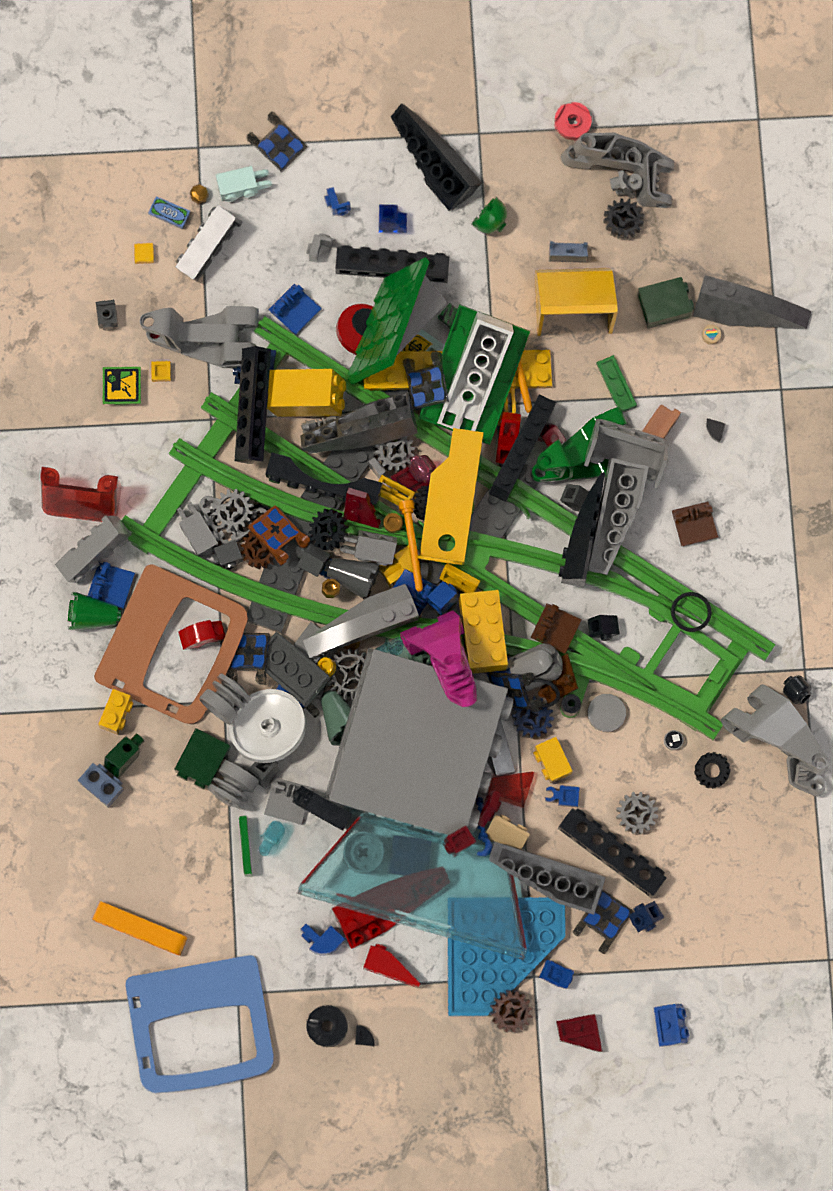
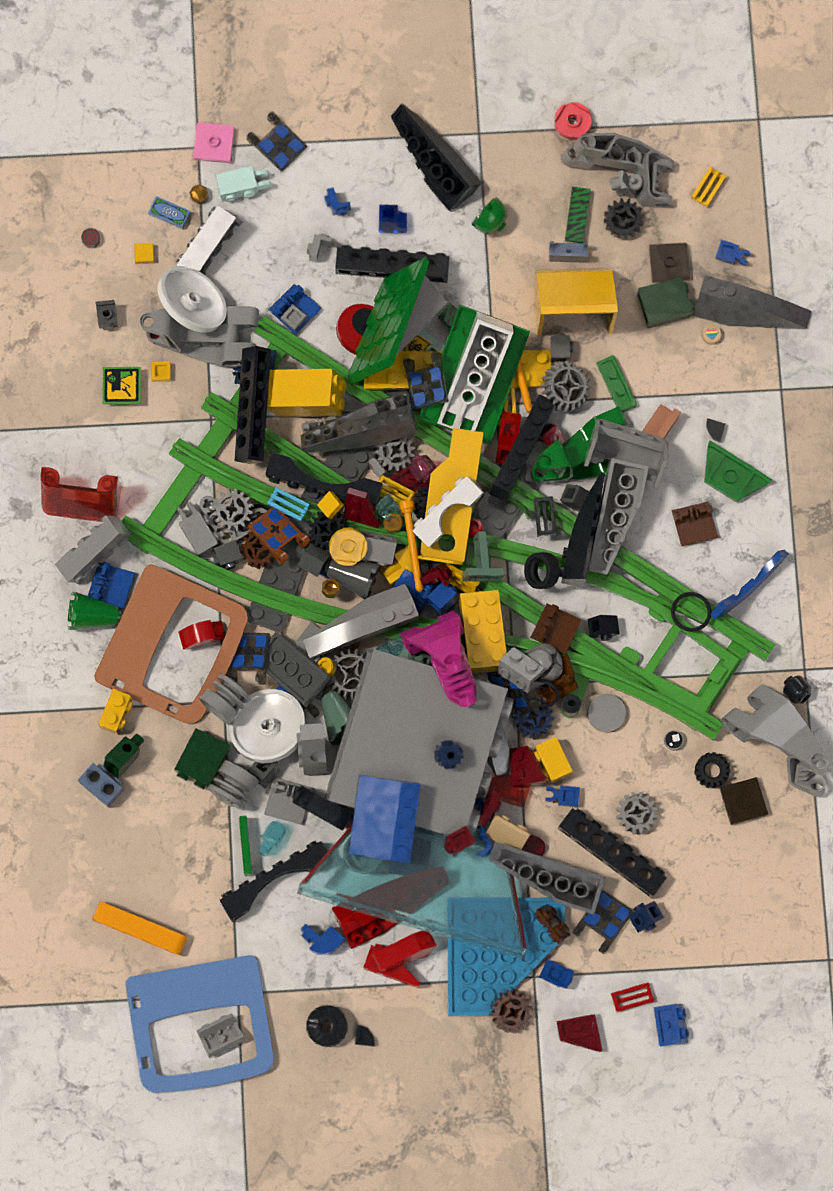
none -> dark grey tile [81,228,100,248]
none -> white dish [157,266,227,333]
none -> bright pink plate [193,122,234,163]
none -> light grey bracket [197,1013,245,1058]
none -> black arch [219,841,333,922]
none -> medium azure tile [267,487,310,522]
none -> light grey tile [280,304,307,331]
none -> light grey arch [296,723,327,775]
none -> yellow tile [317,491,344,519]
none -> yellow tile [329,528,367,566]
none -> blue slope [348,775,421,863]
none -> red slope [372,929,437,972]
none -> clear light blue tile [375,493,400,521]
none -> white arch [413,476,485,548]
none -> dark red bracket [420,562,454,587]
none -> dark blue brick [434,740,463,769]
none -> sand green bracket [462,531,505,582]
none -> red tile [468,518,482,538]
none -> light grey bracket [497,647,544,693]
none -> dark red wing [510,746,549,788]
none -> black tyre [524,552,560,589]
none -> dark red tile [524,834,545,856]
none -> black tile [533,496,557,537]
none -> reddish brown hinge [535,904,571,944]
none -> light grey gear [540,361,591,412]
none -> dark grey brick [550,333,573,363]
none -> tile [565,186,591,244]
none -> red tile [611,982,654,1013]
none -> dark brown plate [649,243,690,283]
none -> yellow tile [691,166,726,207]
none -> green wing [704,441,772,502]
none -> blue tile [710,549,789,620]
none -> blue plate [715,240,751,266]
none -> dark brown plate [719,777,768,825]

